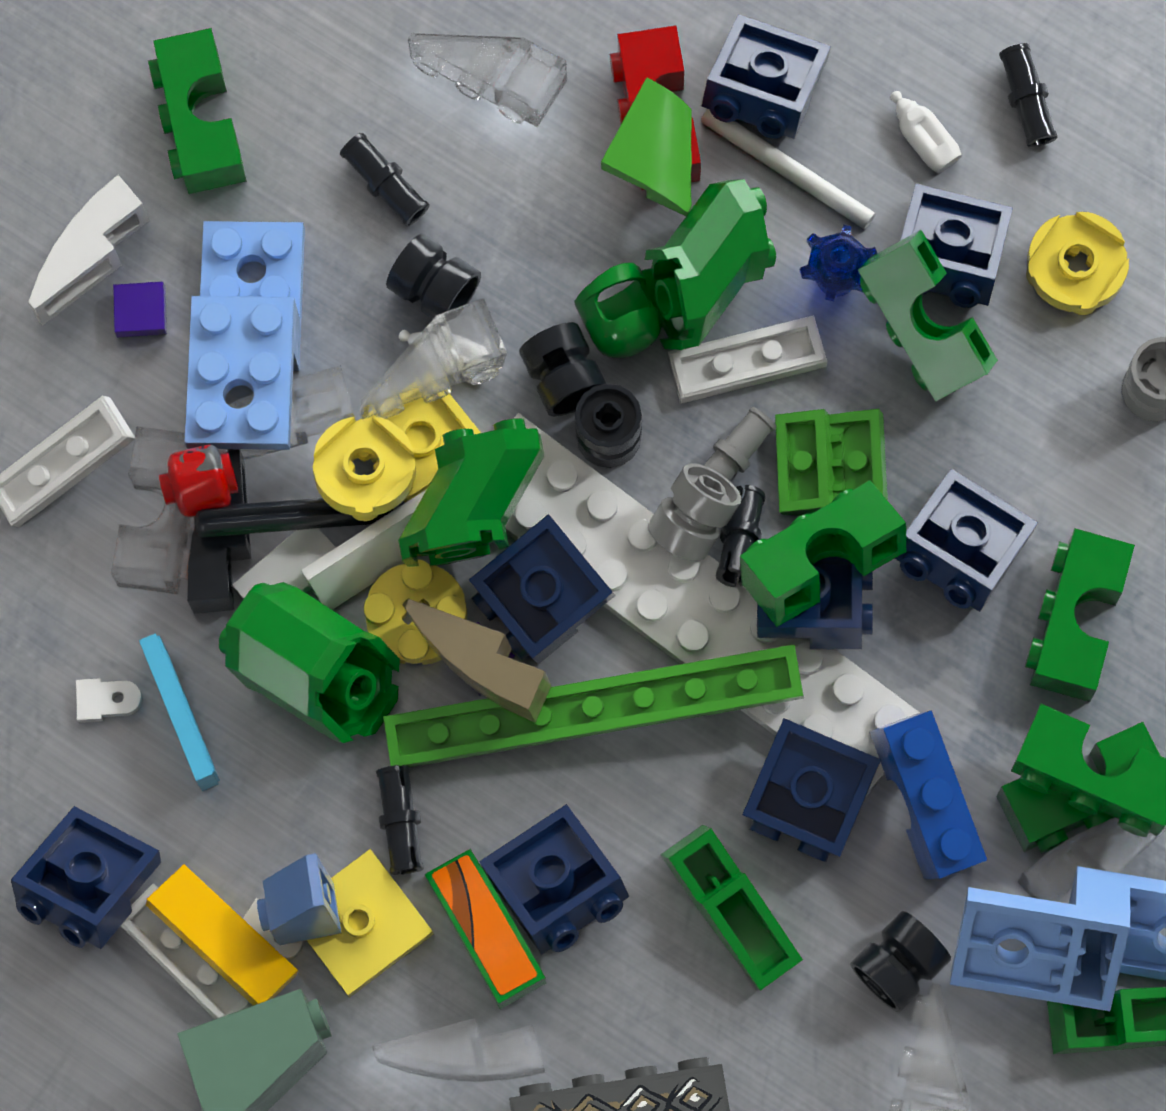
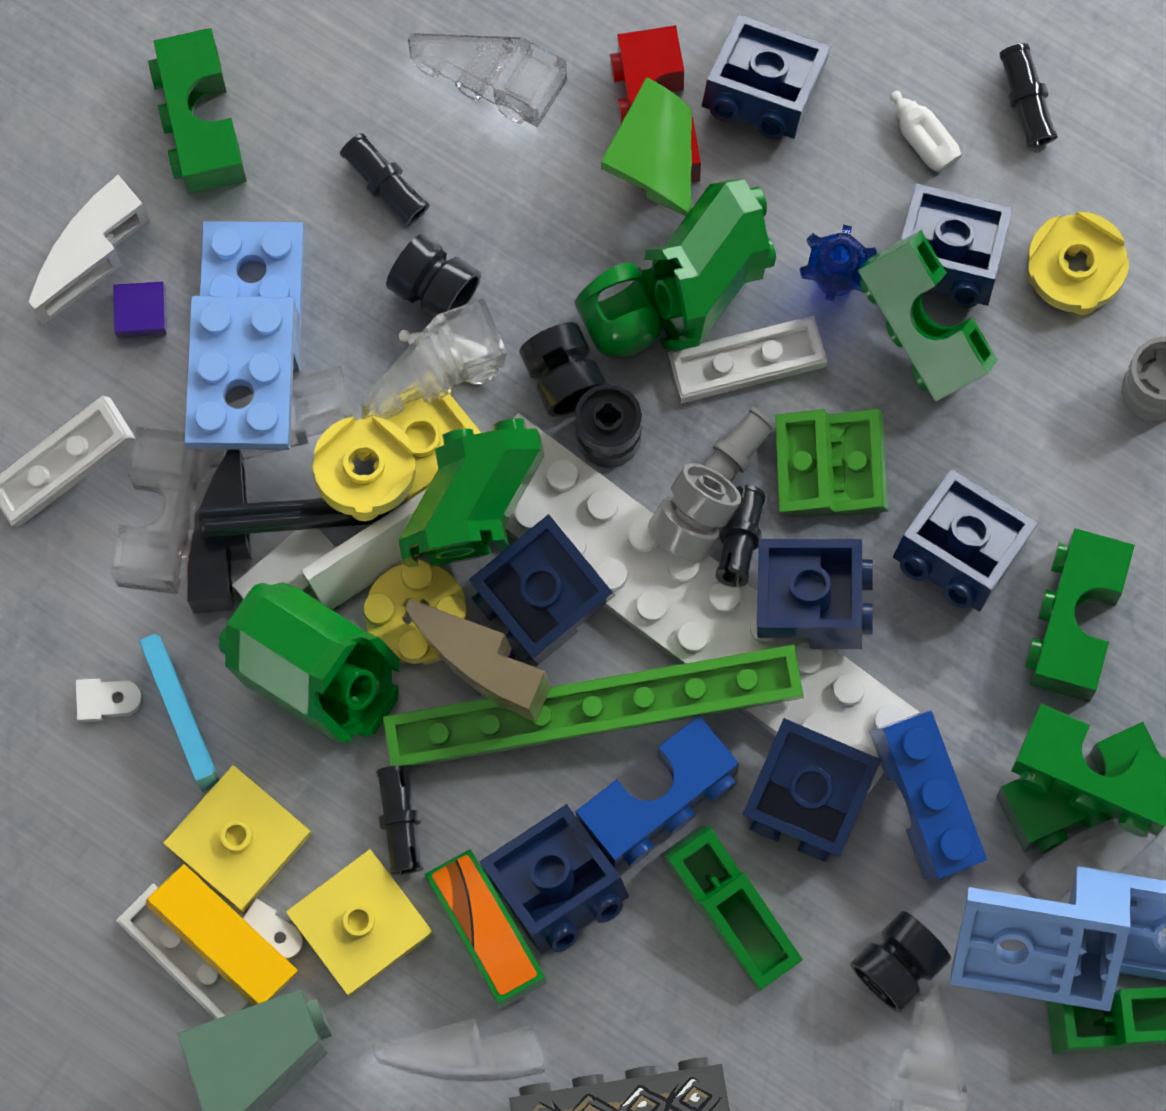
dark blue plate [11,806,161,949] -> none
red head [159,445,238,517] -> none
medium blue slope [257,853,342,945] -> none
white bar [701,109,876,230] -> none
green arch [740,480,906,627] -> none
none -> light yellow plate [163,765,312,913]
none -> blue arch [576,715,739,869]

